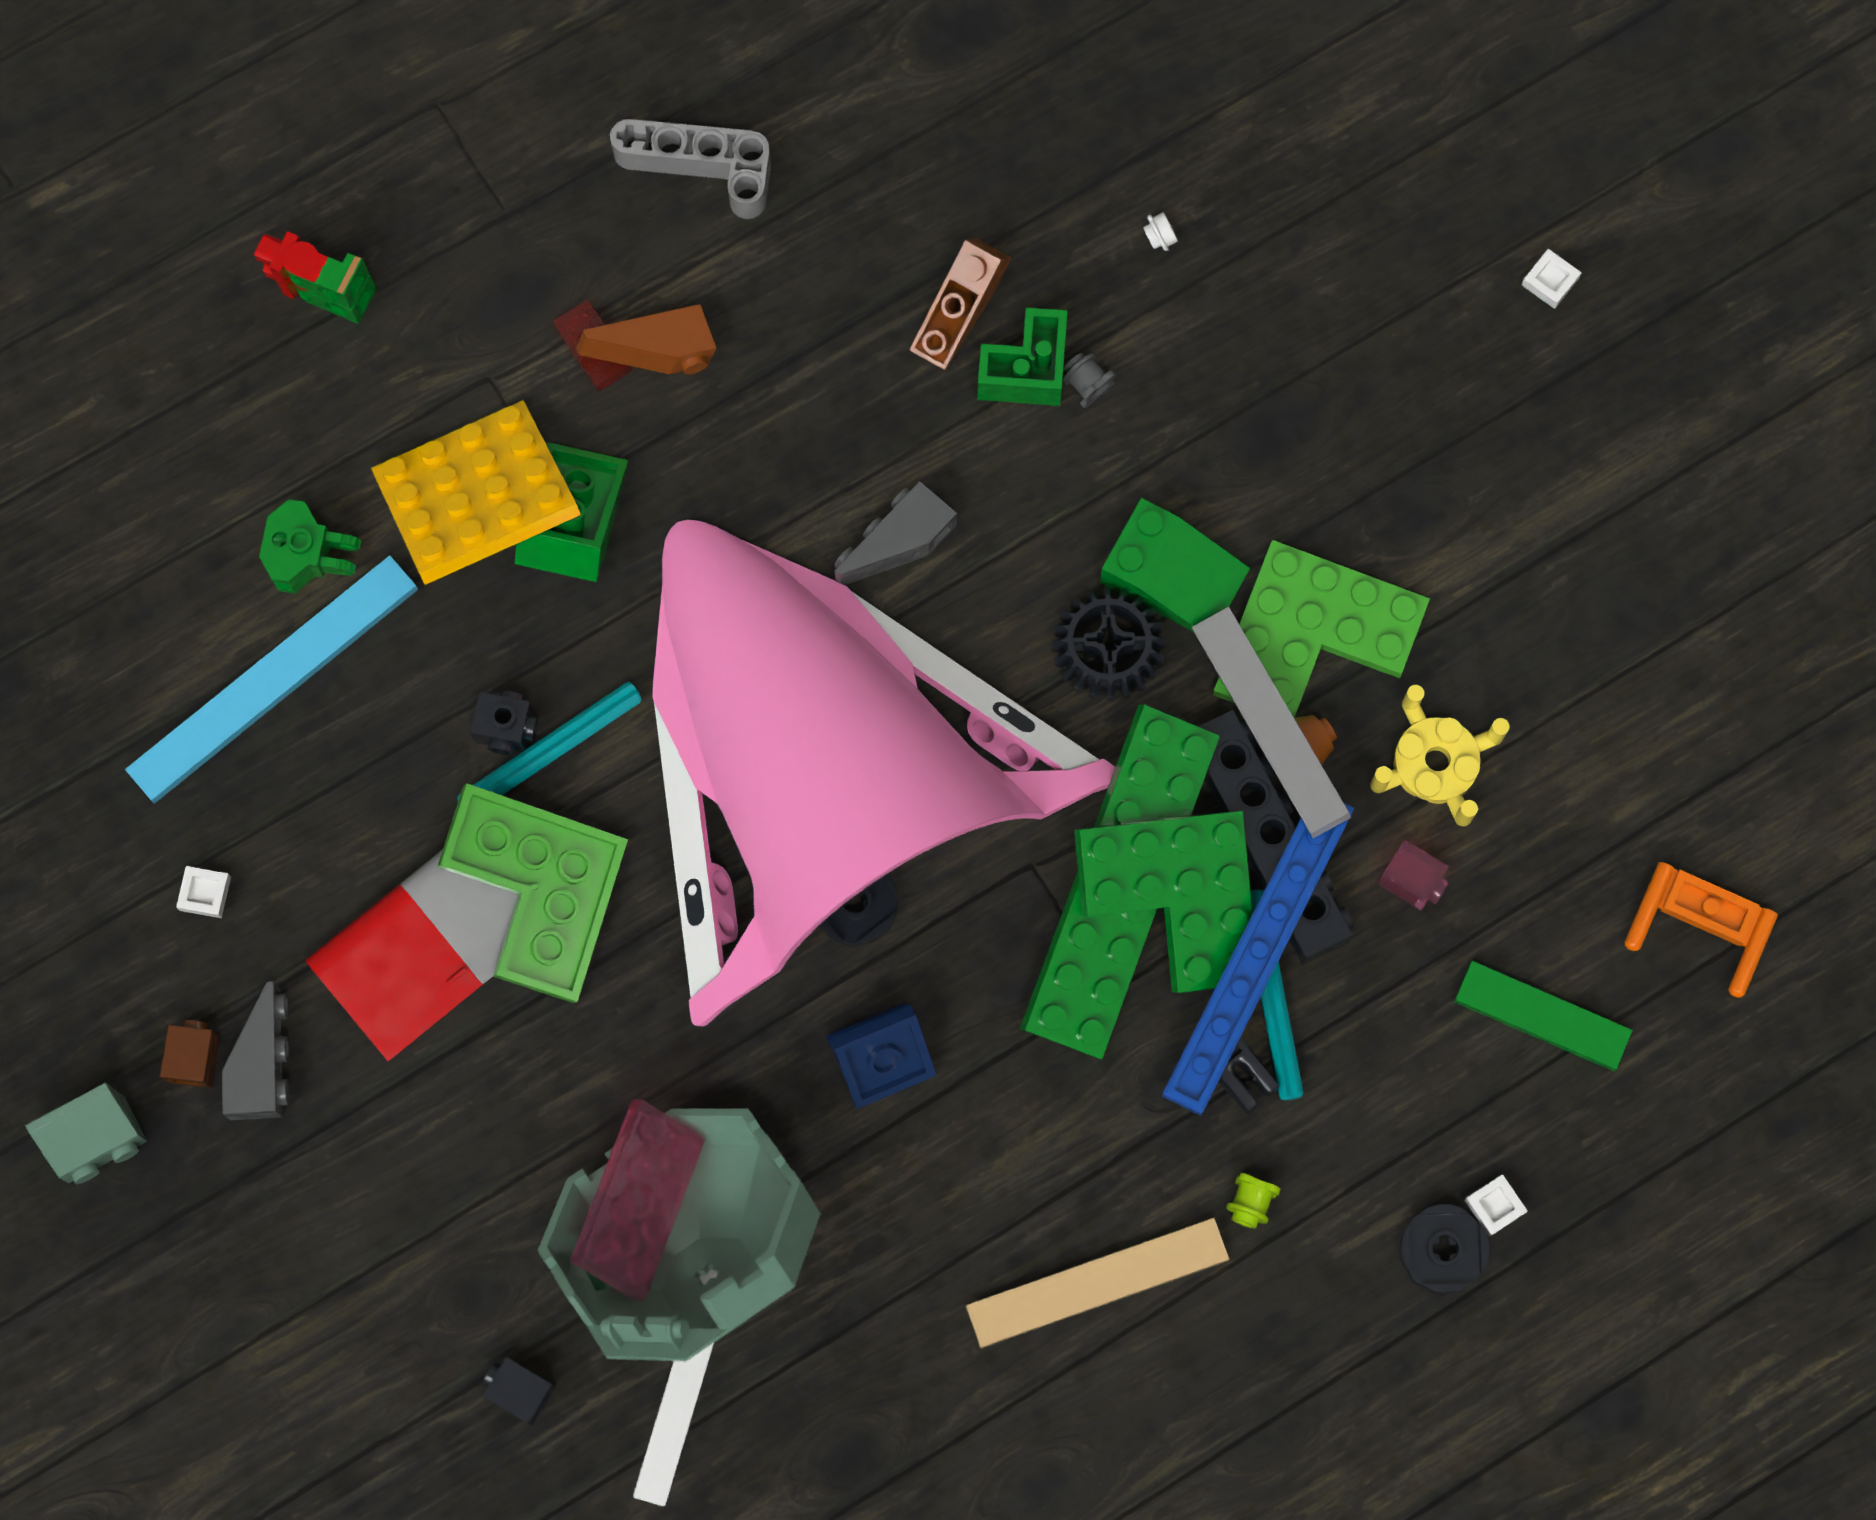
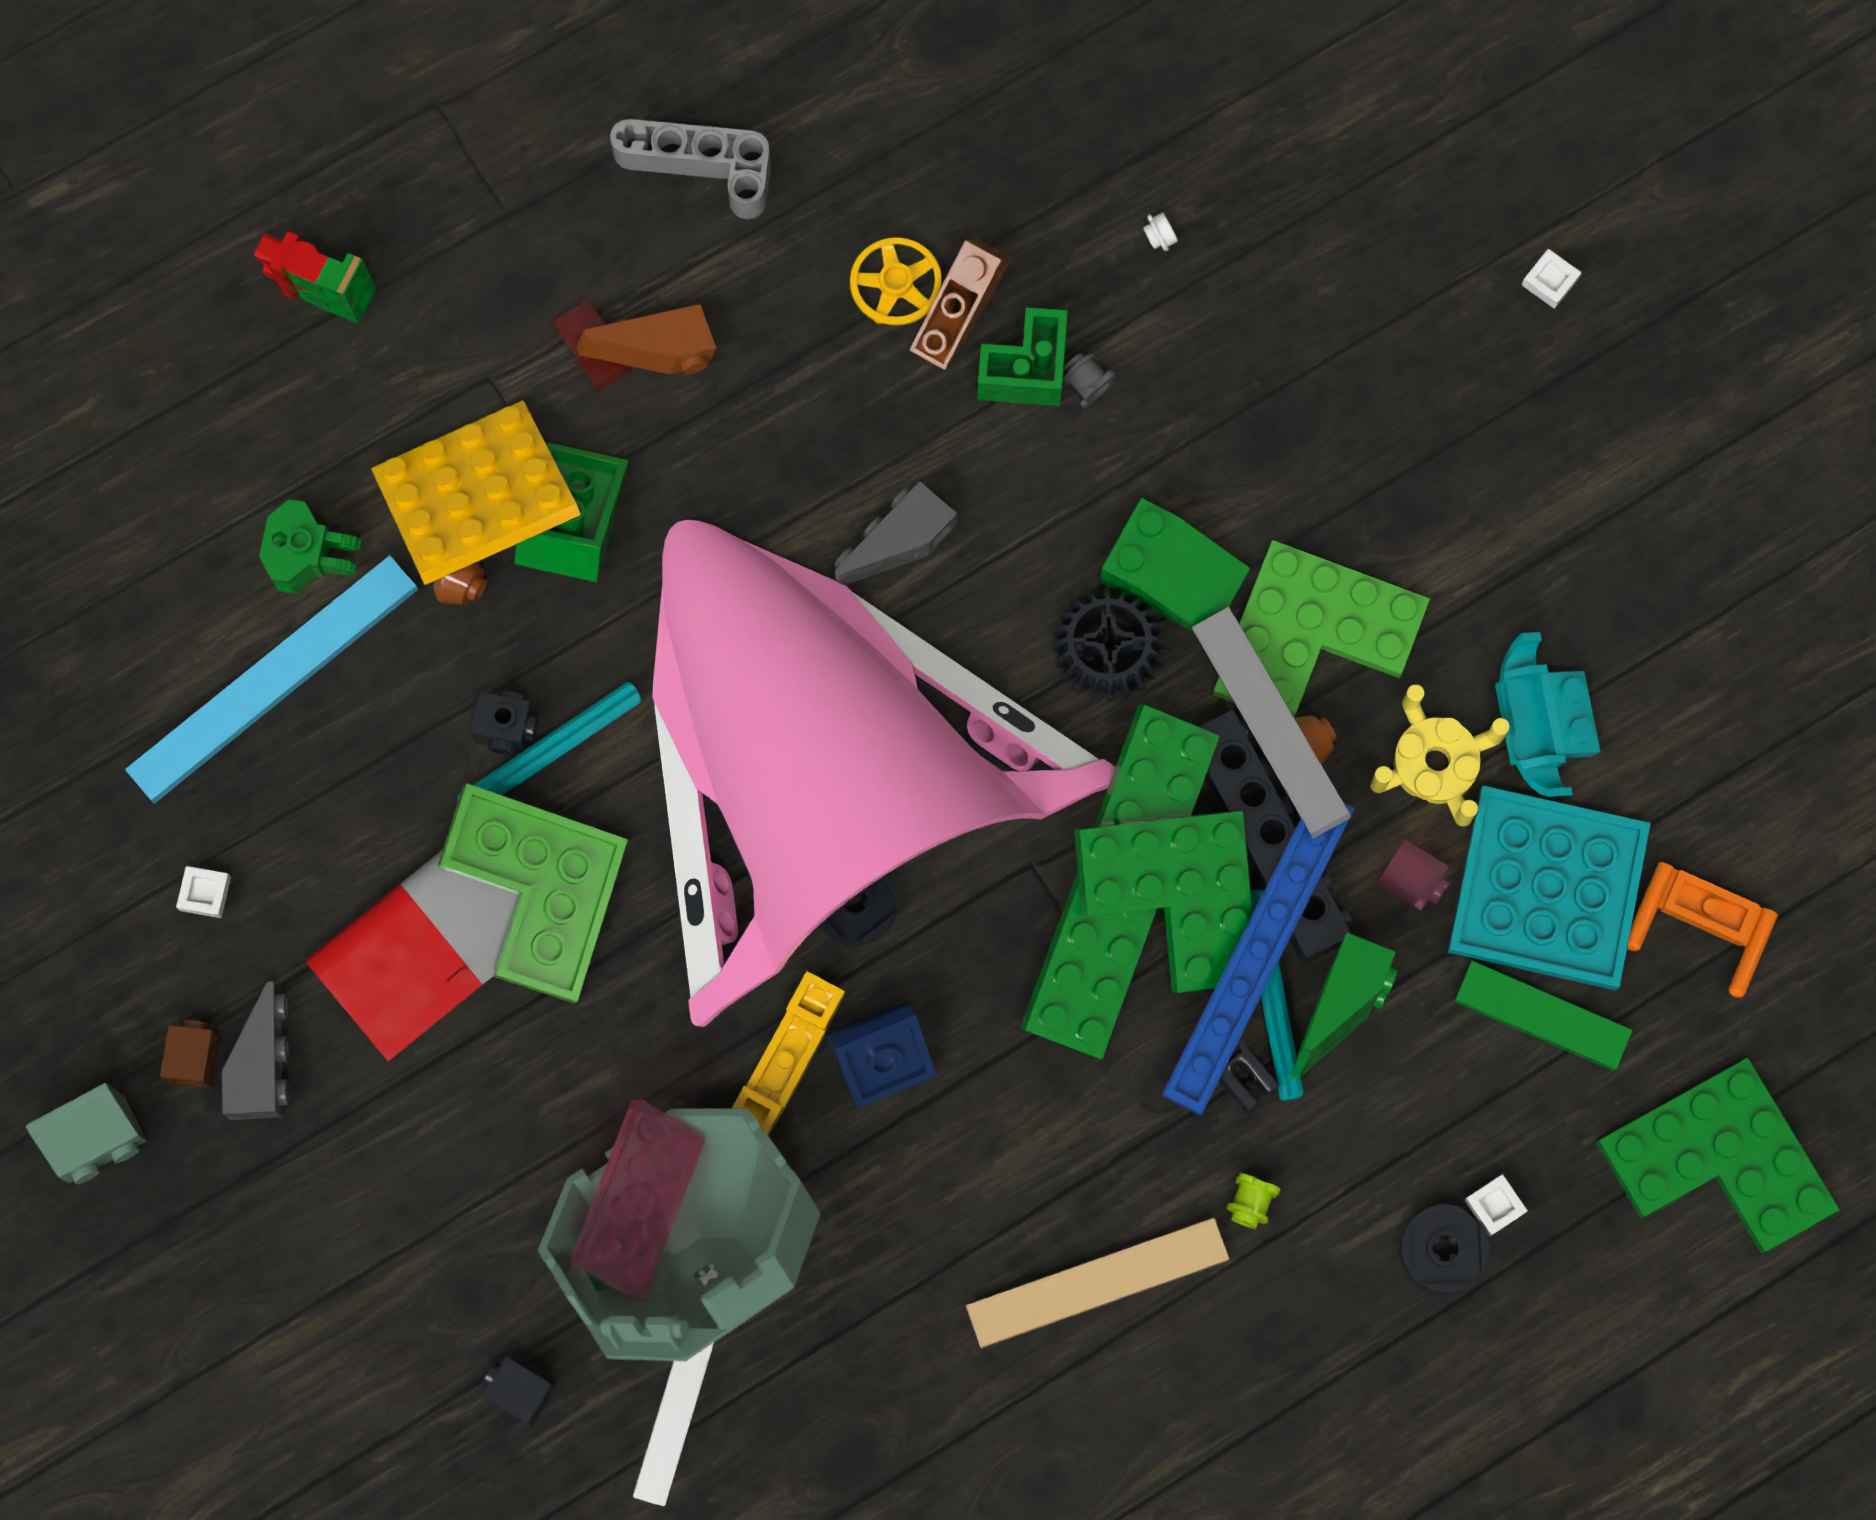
none -> dark orange cone [433,562,487,606]
none -> yellow slope [732,971,845,1135]
none -> yellow wheel [850,238,942,325]
none -> green slope [1290,932,1398,1079]
none -> teal plate [1447,786,1651,991]
none -> teal plate [1495,632,1601,797]
none -> green plate [1596,1058,1839,1254]

